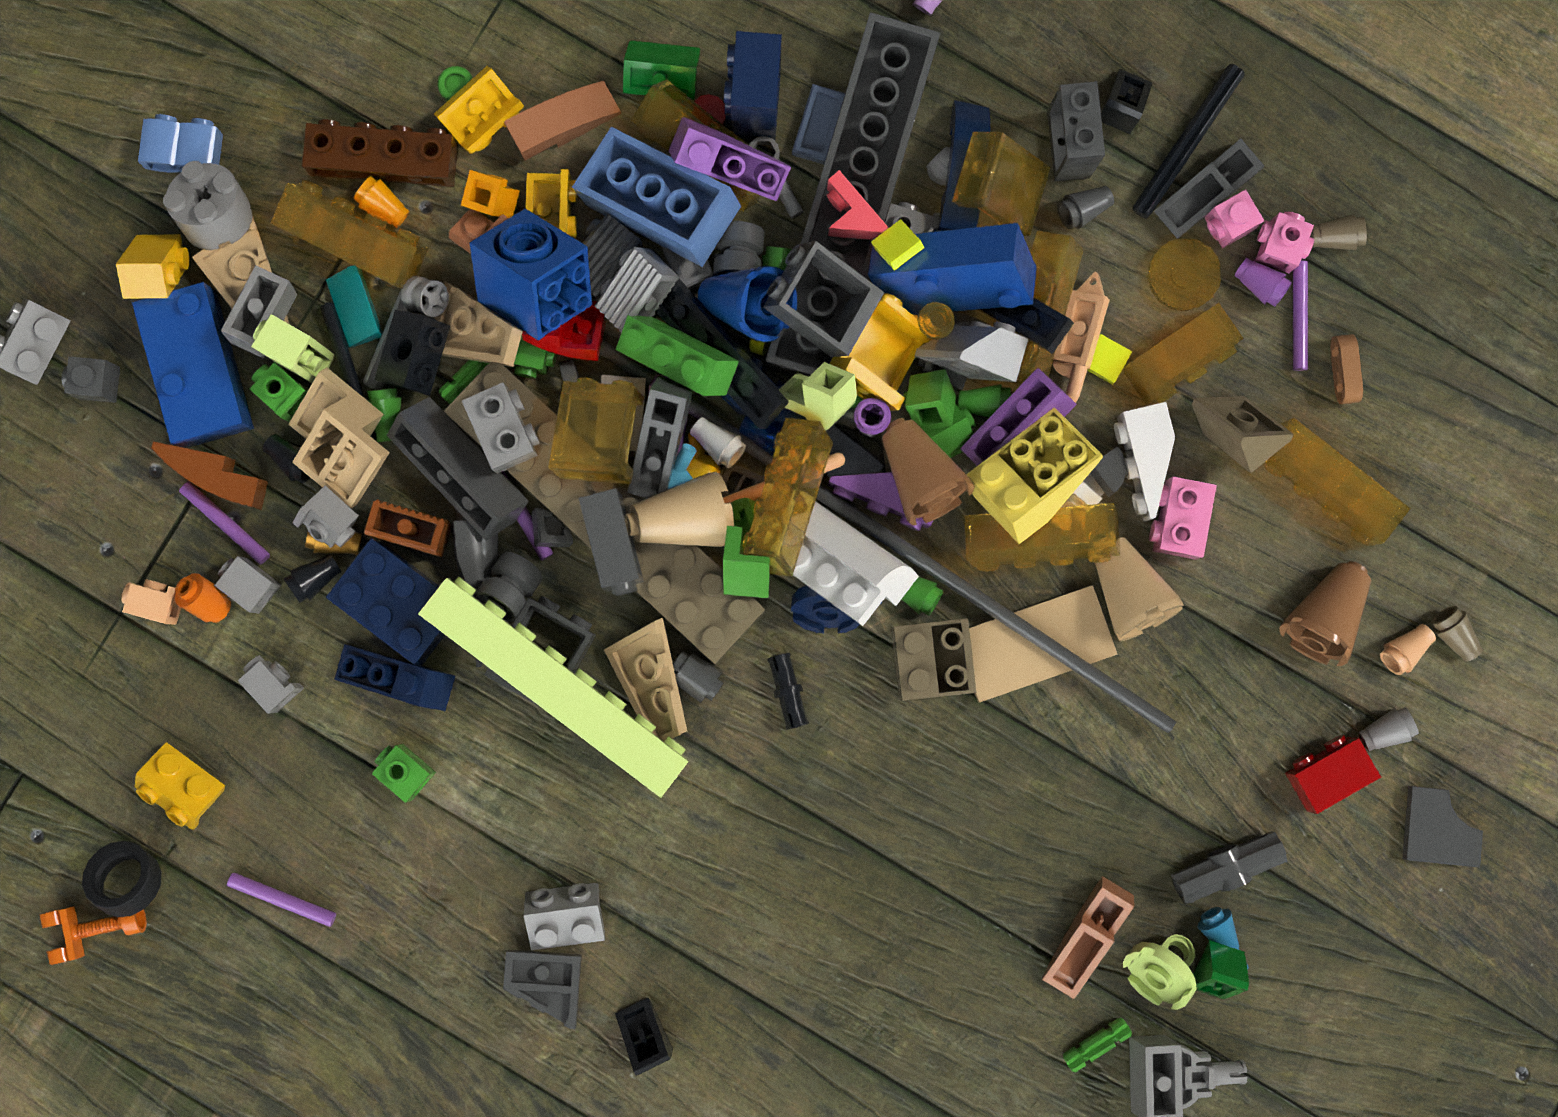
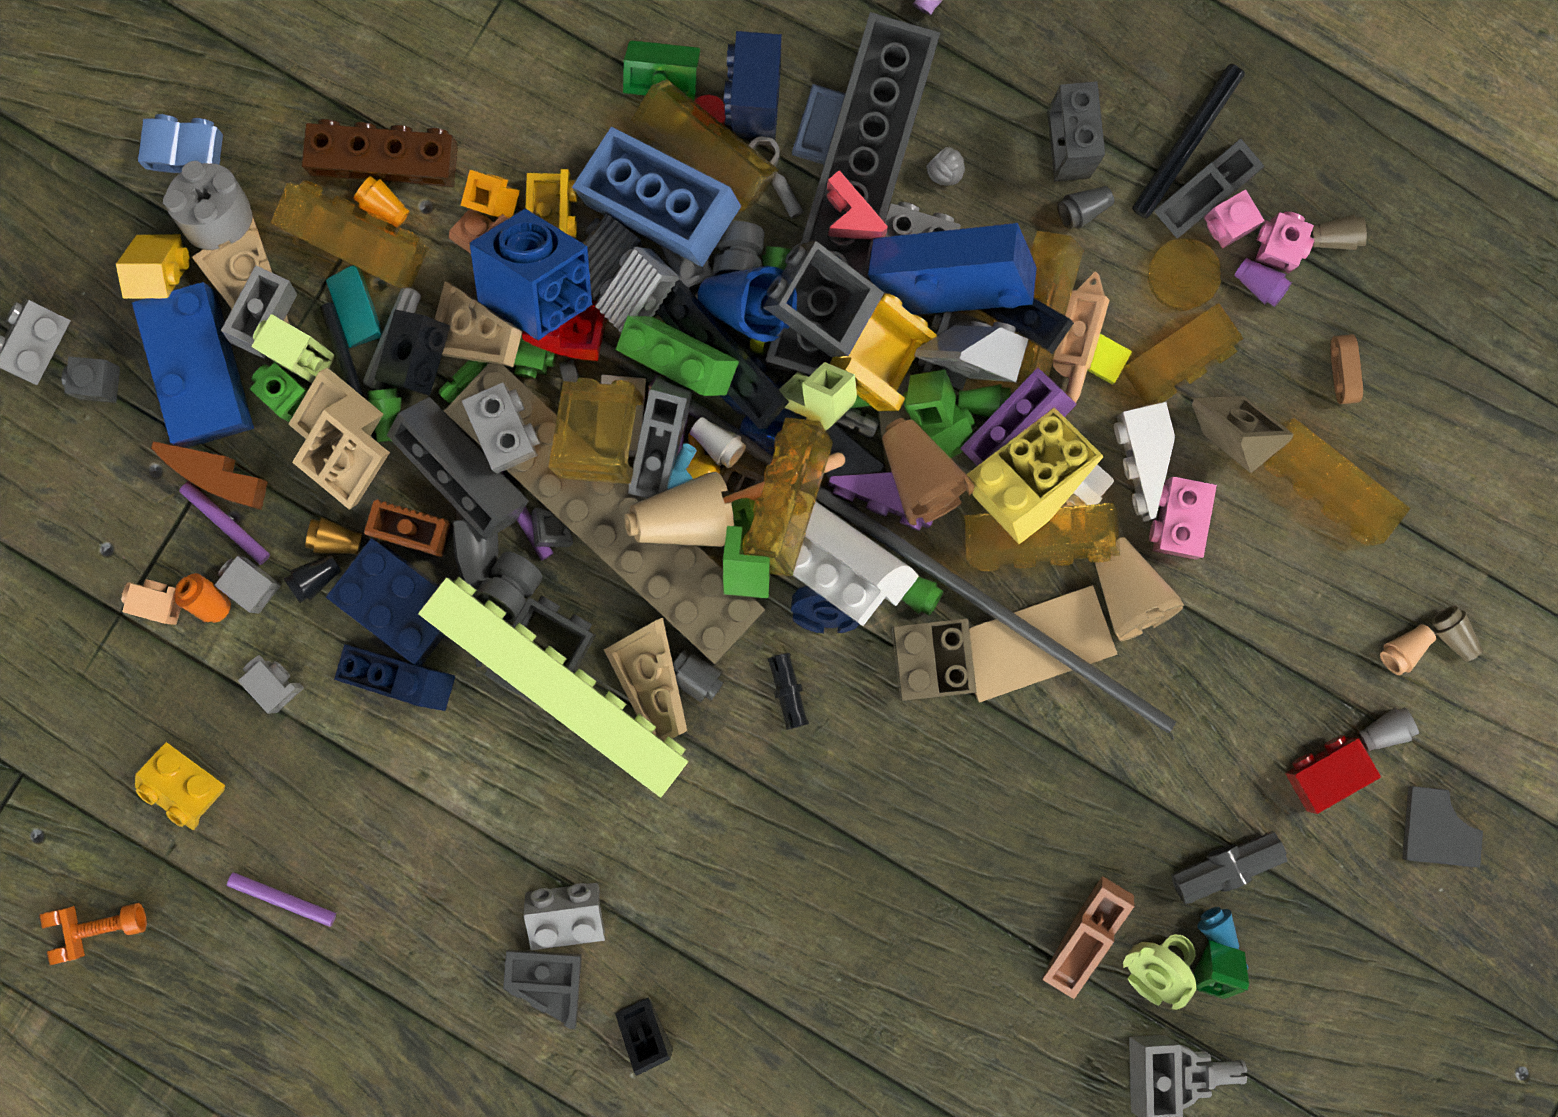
black tyre [82,841,162,917] -> none
black cone [263,434,311,483] -> none
light grey brick [292,485,359,548] -> none
bright green brick [372,744,436,803] -> none
light grey wheel [401,276,449,317] -> none
yellow bracket [434,66,524,154] -> none
bright green tile [438,66,473,102] -> none
nougat slope [504,81,621,160] -> none
dark grey window [578,488,644,596] -> none
medium lavender slope [669,117,791,201] -> none
medium lavender cone [854,398,891,435] -> none
neon yellow tile [871,219,924,271] -> none
clear yellow plate [917,302,955,340] -> none
dark blue slope [938,100,990,231] -> none
clear yellow panel [952,132,1050,236] -> none
bright green axle [1063,1018,1132,1072] -> none
dark grey tile [1090,446,1126,497] -> none
black slope [1101,69,1152,134] -> none
medium nougat cone [1280,561,1371,666] -> none
medium lavender bar [1293,261,1308,371] -> none

